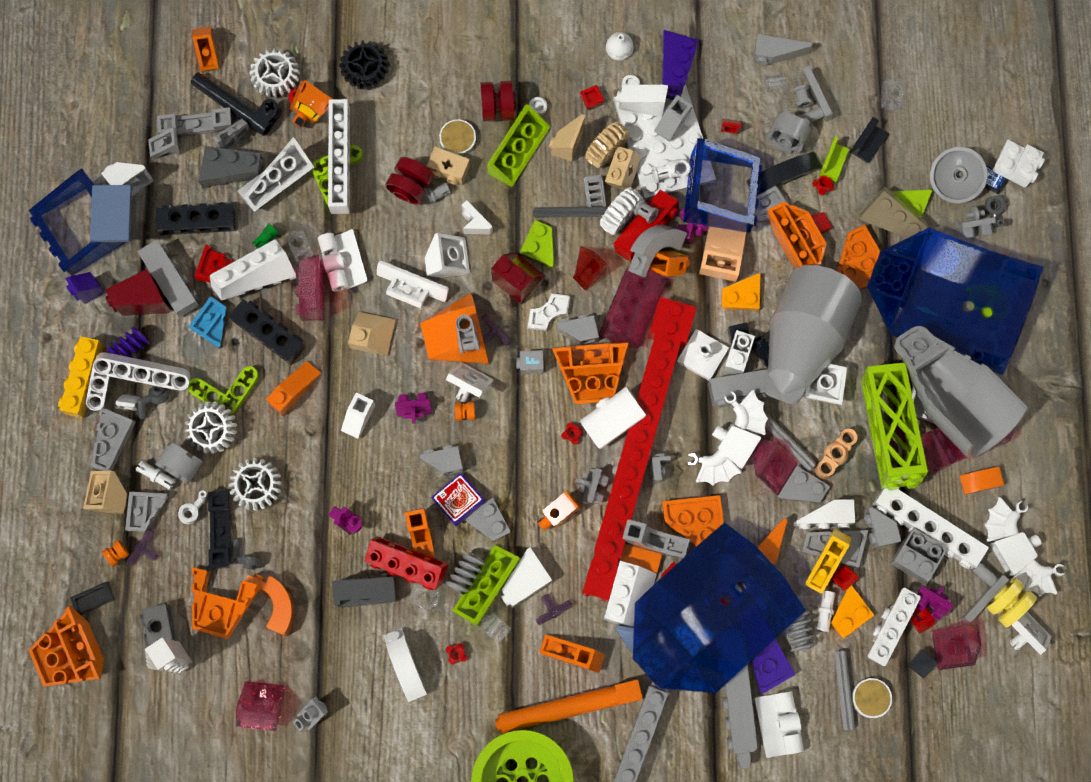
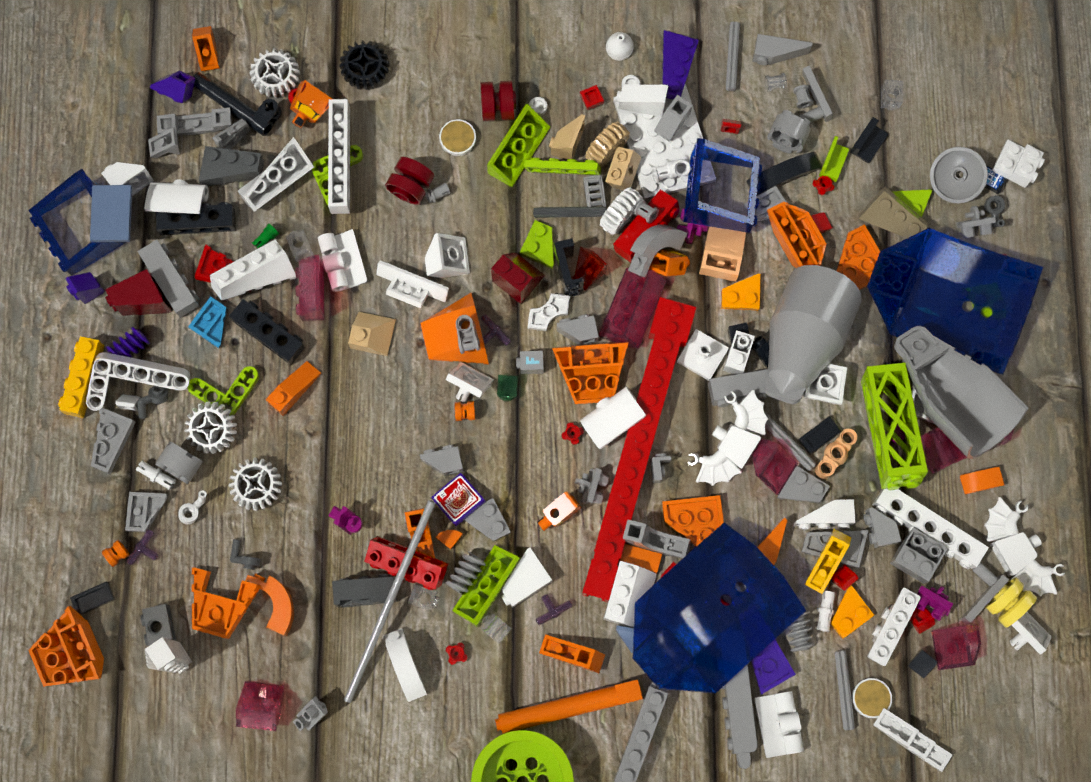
tan slope [83,470,127,514] -> none
black slope [208,491,231,569] -> none
white slope [341,393,376,439] -> none
magenta hips [395,393,432,424] -> none
tan brick [426,147,470,185] -> none
white slope [461,200,493,235] -> none
none -> white panel [144,179,209,214]
none -> dark purple slope [150,70,195,103]
none -> light grey piece [344,500,436,703]
none -> orange tile [435,530,463,550]
none -> clear green plate [497,374,518,402]
none -> lime plate [524,157,601,175]
none -> black panel [553,238,584,297]
none -> light grey axle [726,21,740,91]
none -> black tile [798,416,841,455]
none -> white slope [874,708,952,772]

